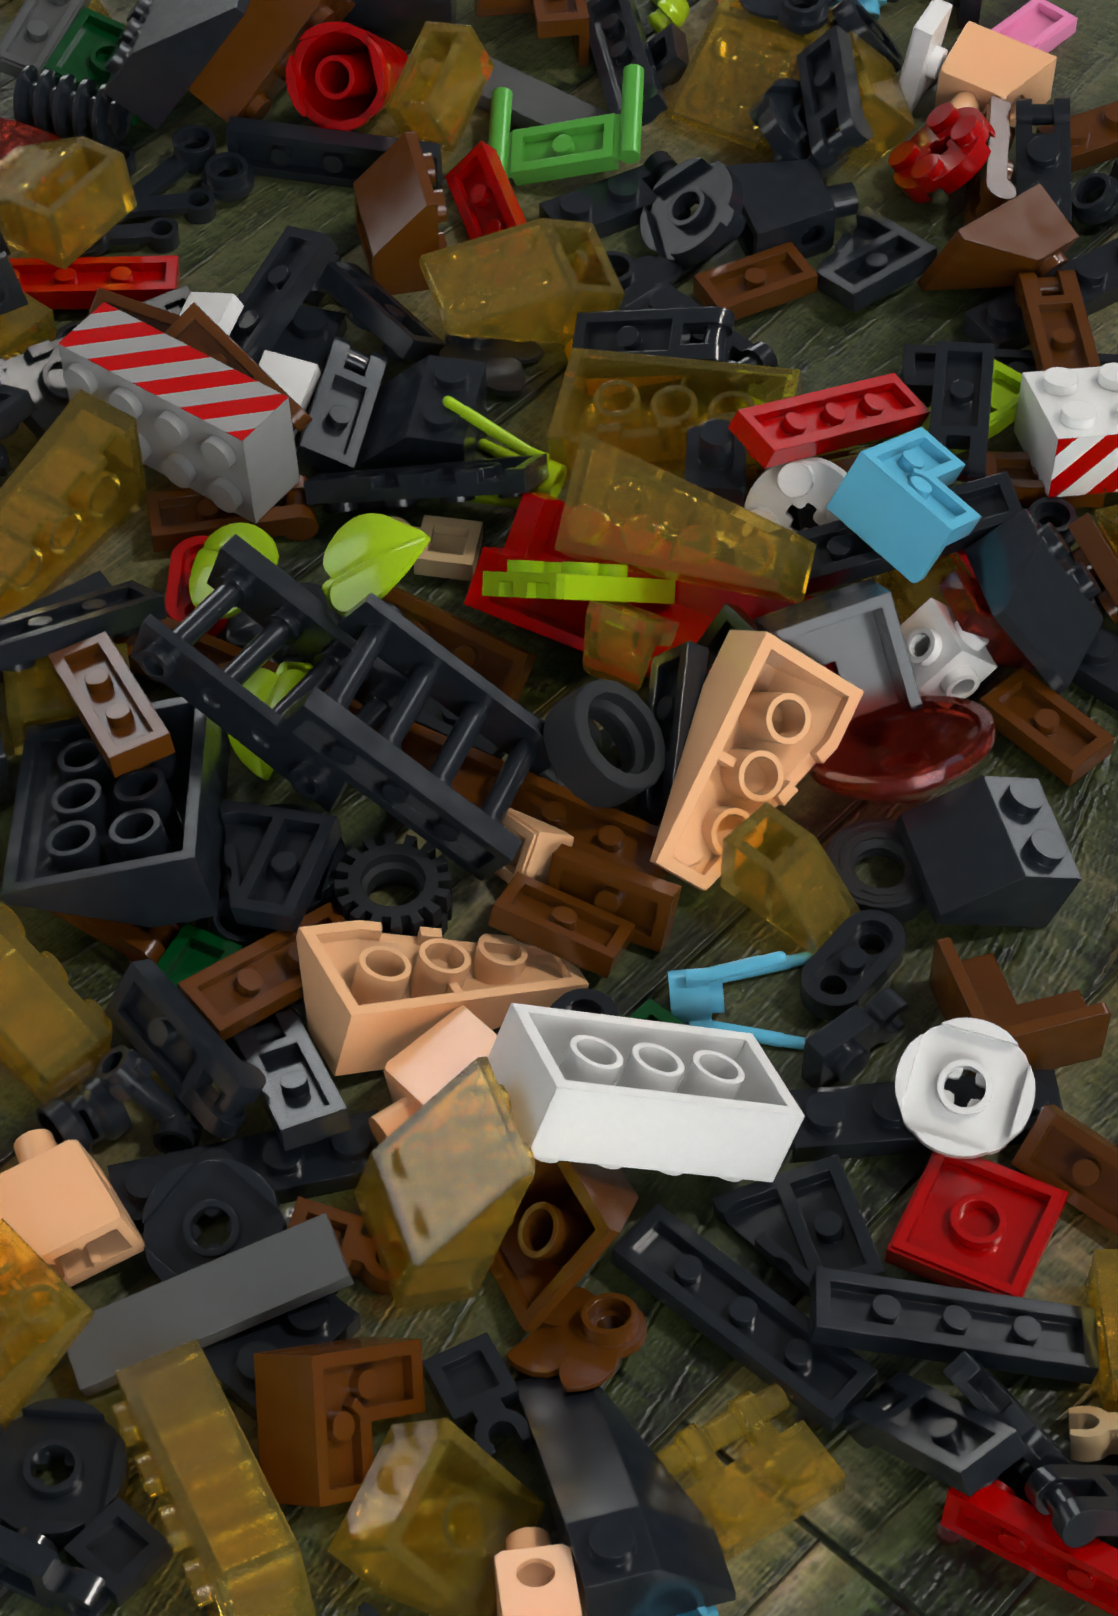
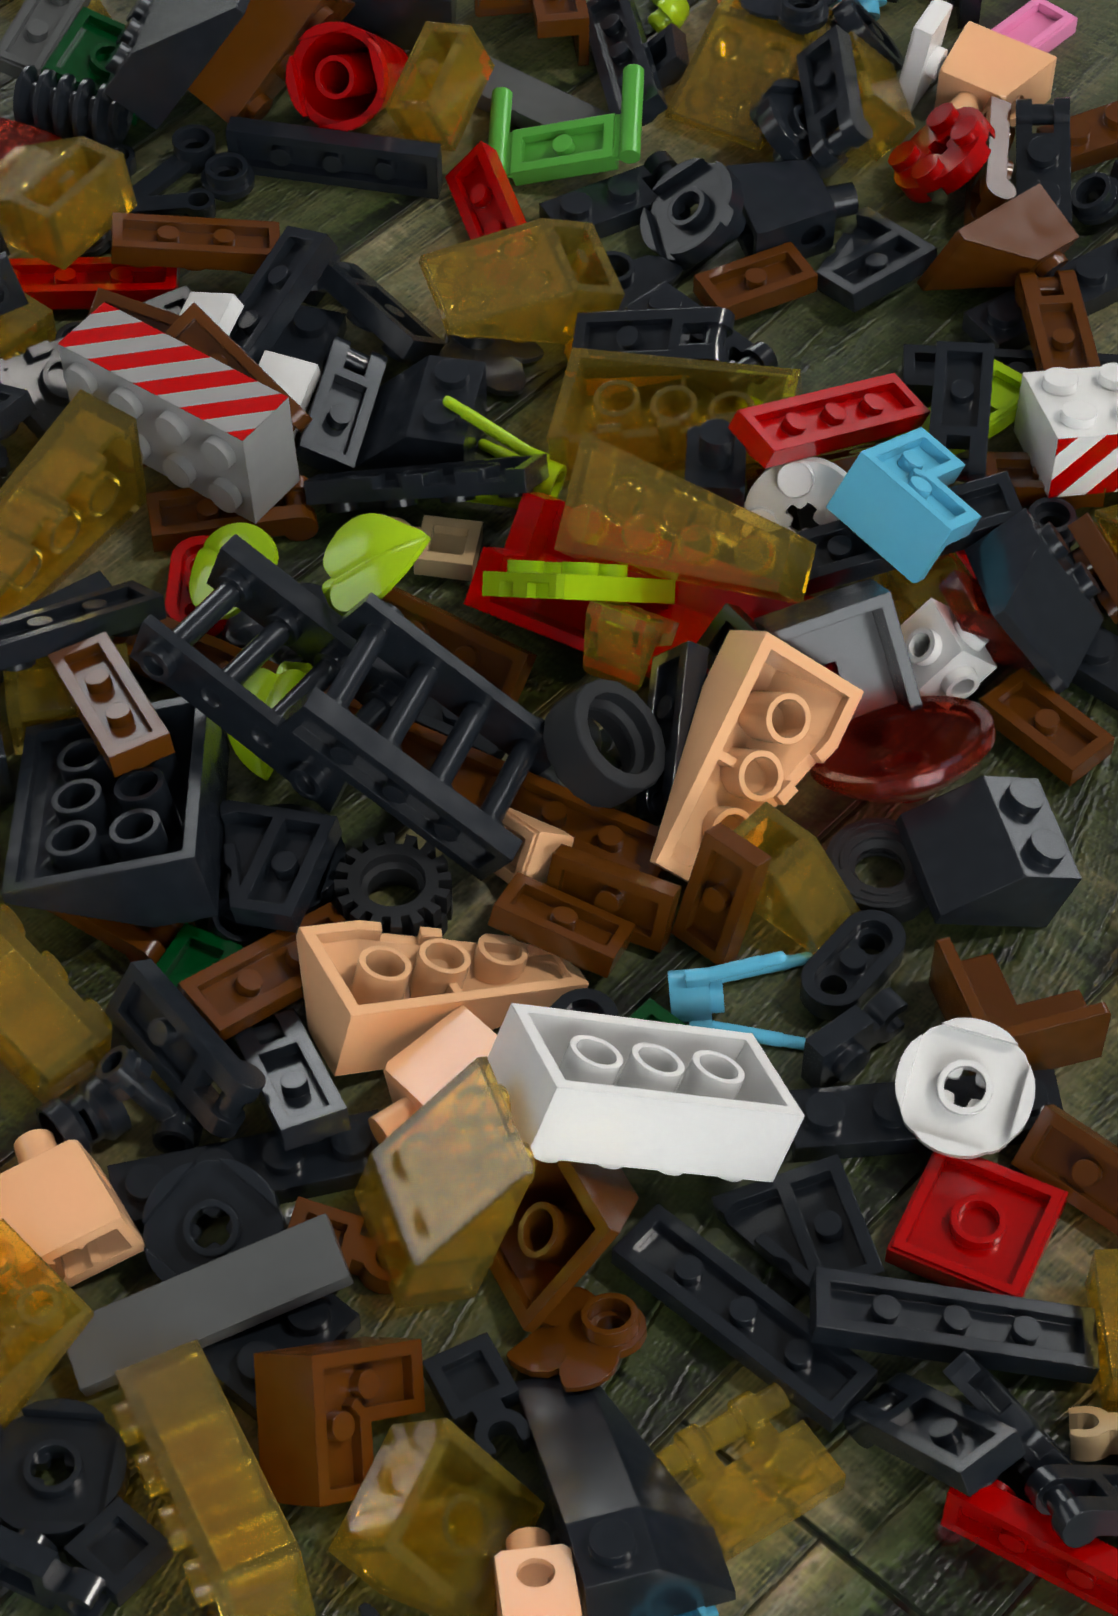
reddish brown slope [353,131,448,295] -> none
none -> reddish brown plate [111,212,280,274]
none -> reddish brown plate [671,822,772,965]

